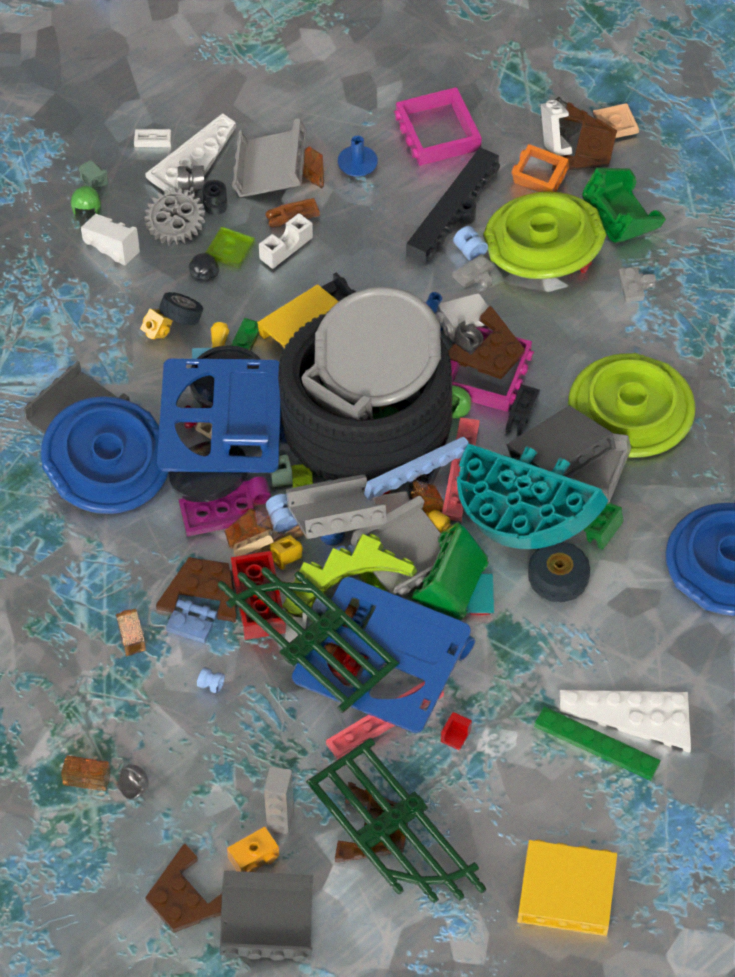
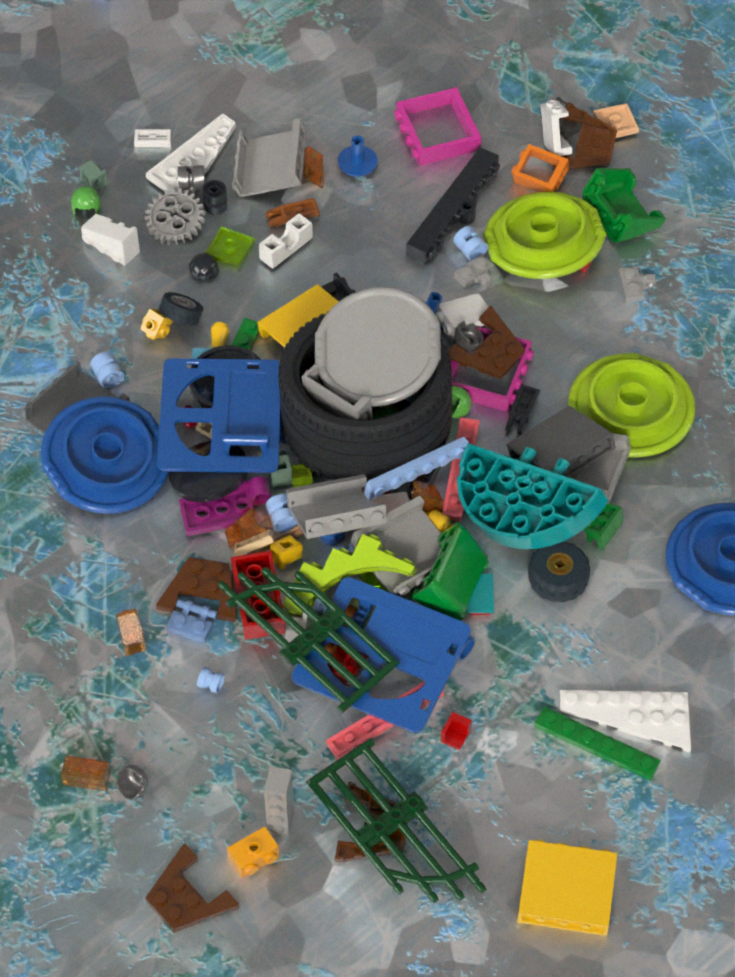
dark grey panel [220,871,313,962] -> none
none -> light blue wheel [90,352,124,389]

